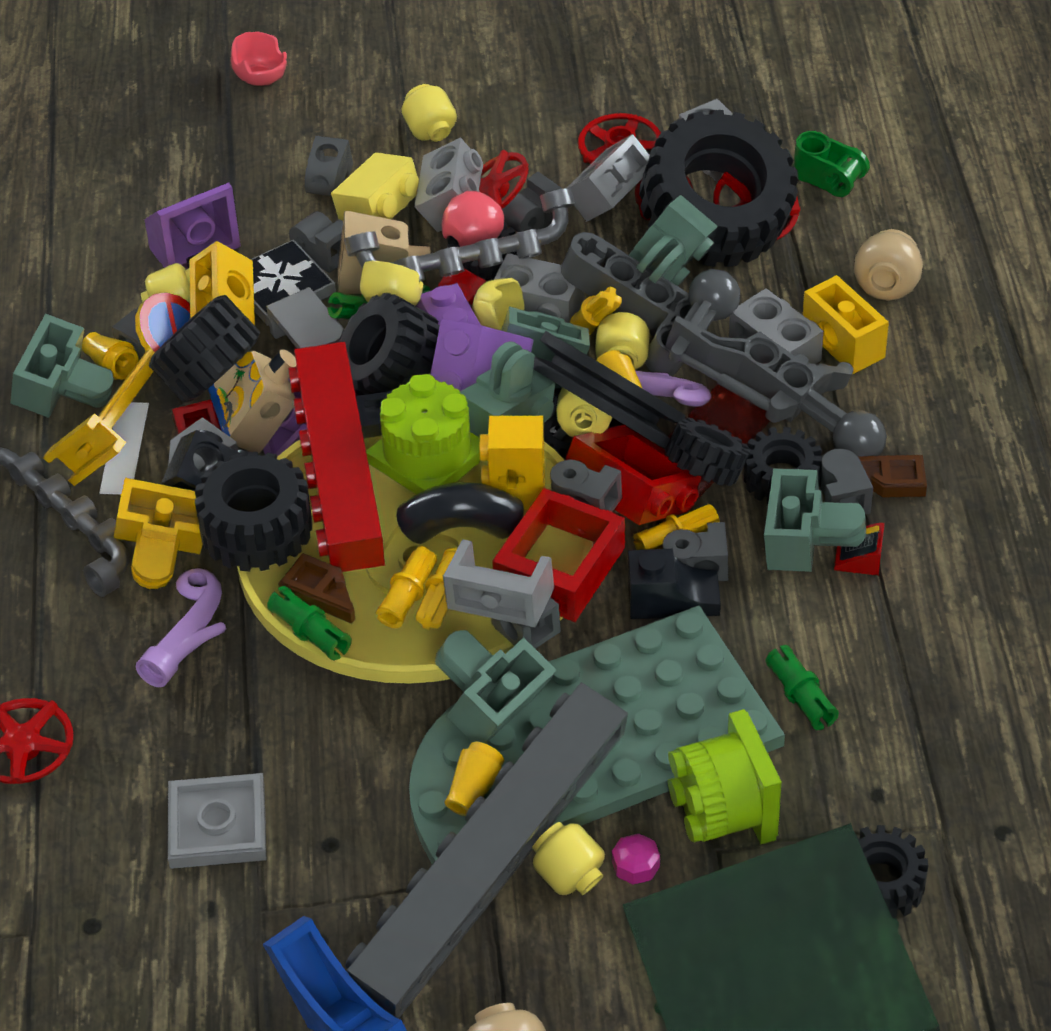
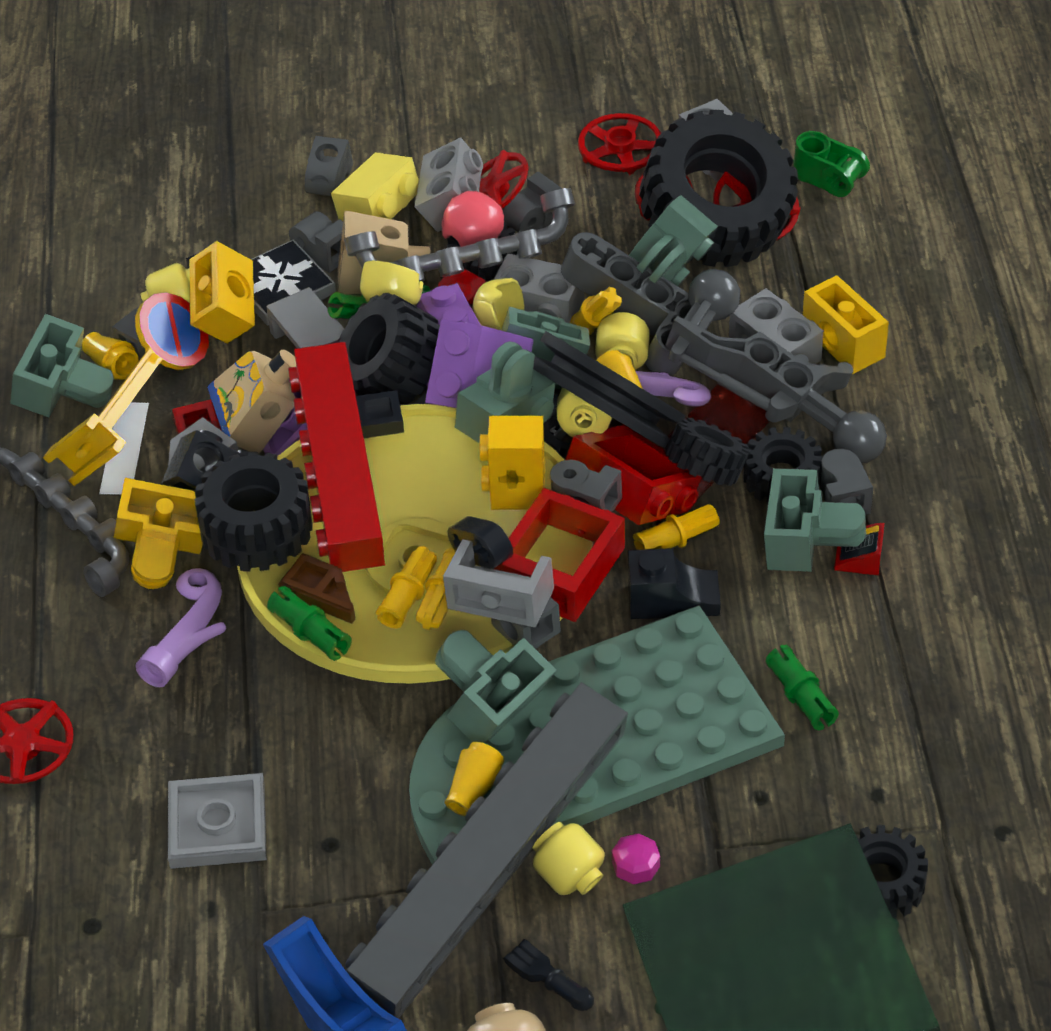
medium lavender slope [144,183,241,269] -> none
black tyre [149,294,260,403] -> none
coral hair [231,32,287,86] -> none
lime piece [366,374,481,494] -> none
black cylinder [396,482,524,544] -> none
light yellow head [401,84,457,142] -> none
light grey brick [567,134,650,222] -> none
dark grey leg [663,522,728,581] -> none
lime piece [667,709,782,845] -> none
tan piece [854,229,923,301] -> none
reddish brown tile [858,455,927,497] -> none
none -> black beam [447,516,513,569]
none -> black piece [503,939,594,1011]

